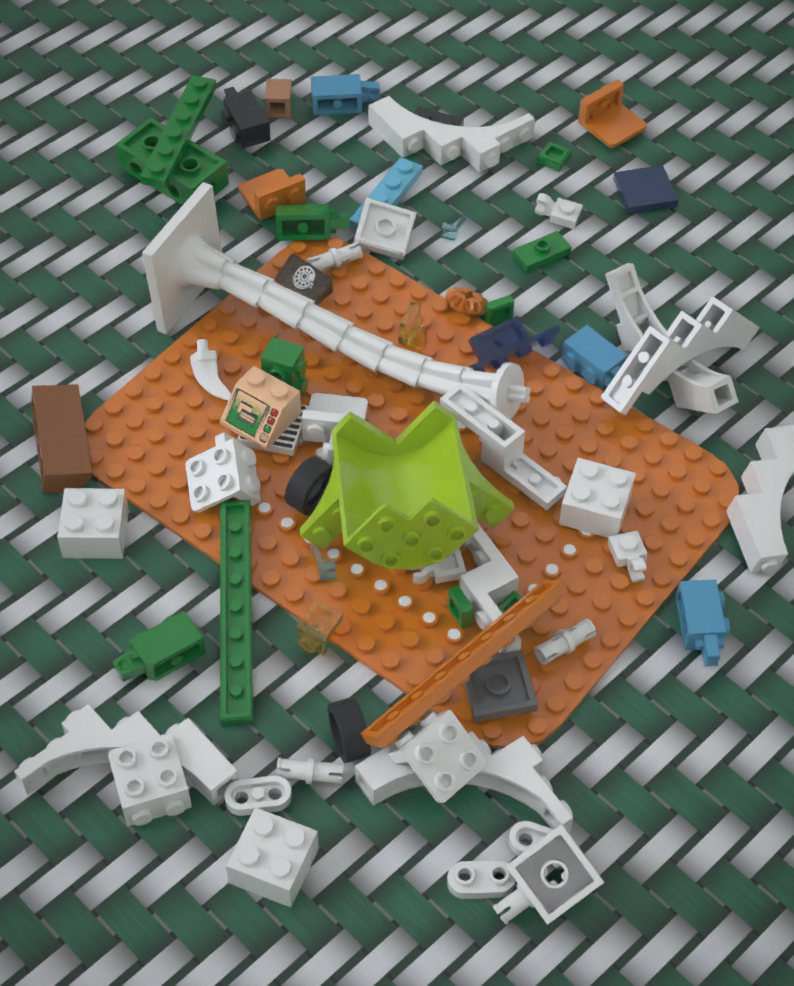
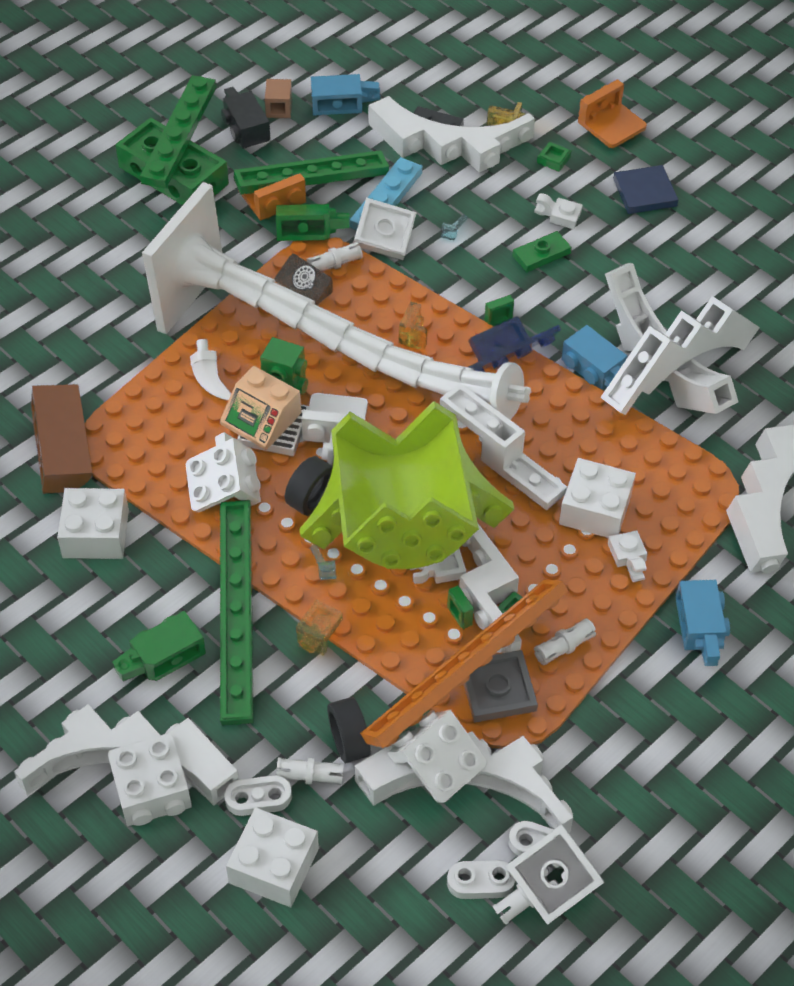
orange gear [445,287,488,315] -> none
none -> green plate [233,150,389,195]
none -> clear yellow bracket [487,102,526,126]

